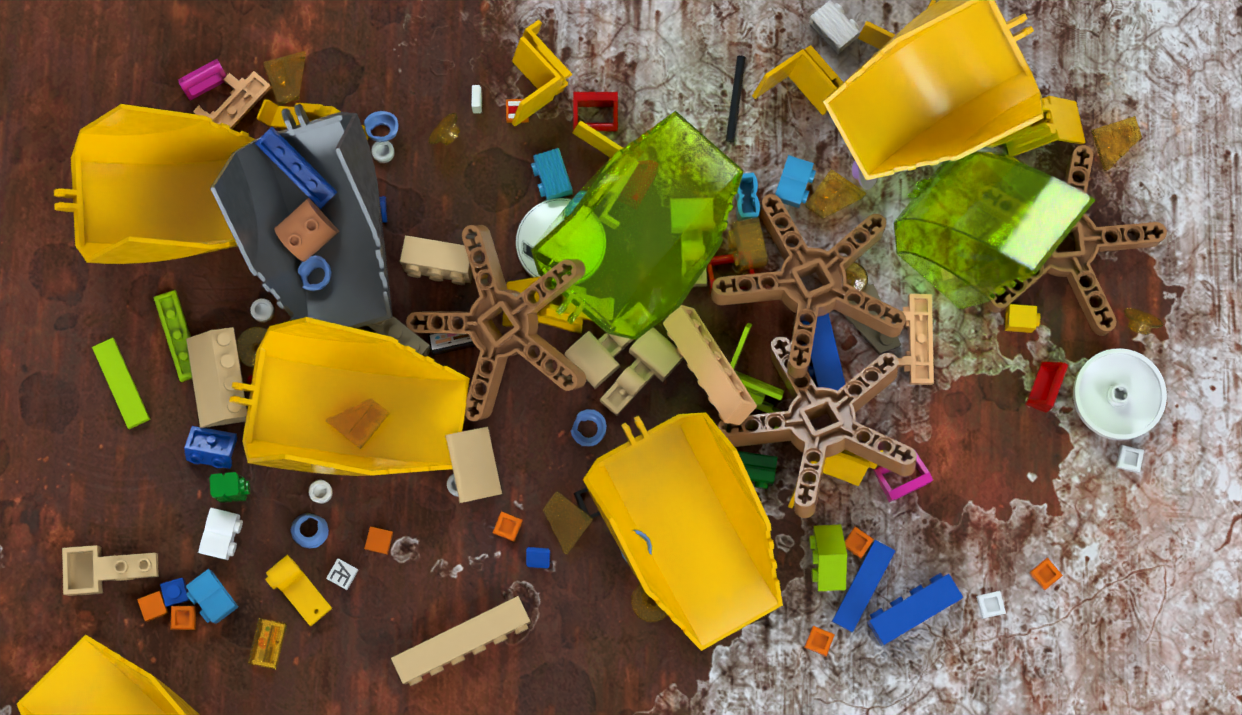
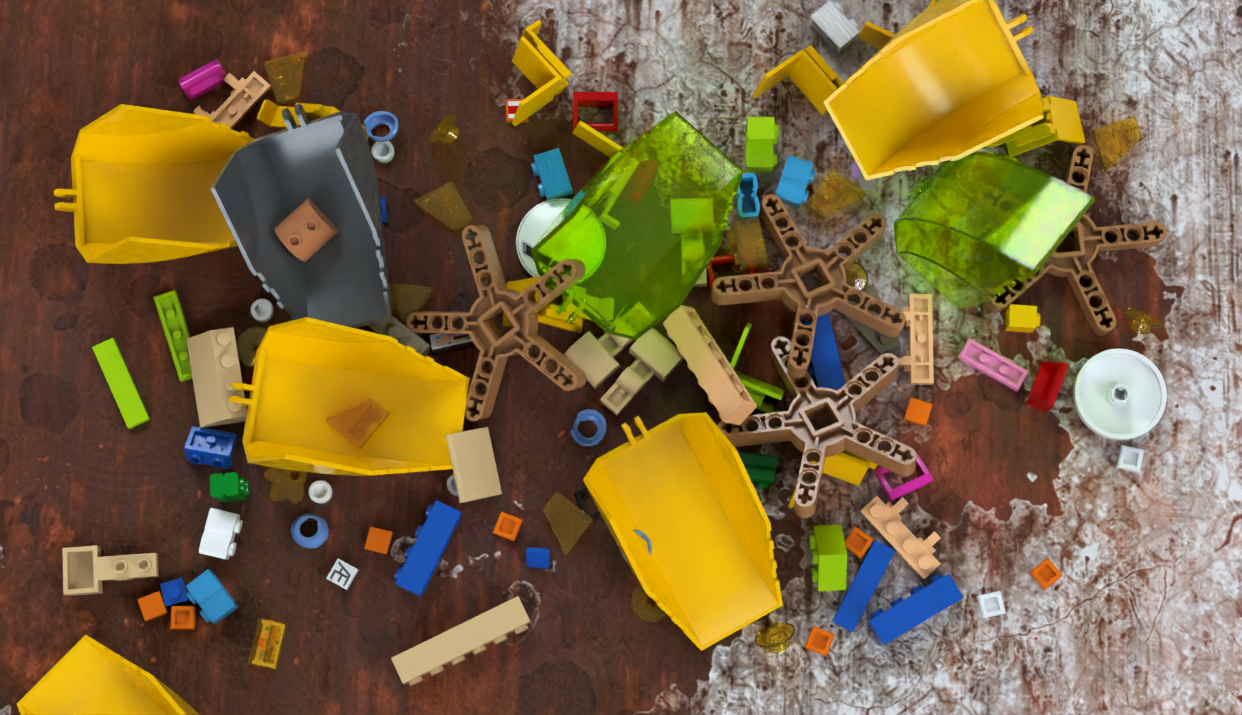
blue tile [255,127,337,209] -> none
yellow door [265,554,332,626] -> none
medium blue piece [298,256,332,291] -> none
tan brick [400,235,473,285] -> none
white tile [472,85,482,113] -> none
black bar [726,55,746,142] -> none
none -> clear yellow plate [263,467,307,505]
none -> clear yellow wing [389,283,434,323]
none -> blue brick [394,500,463,598]
none -> clear yellow wing [414,181,473,231]
none -> lime brick [745,117,779,173]
none -> clear yellow piece [755,622,795,653]
none -> light nougat hinge [860,496,941,580]
none -> orange tile [903,397,933,427]
none -> bright pink tile [957,338,1029,392]

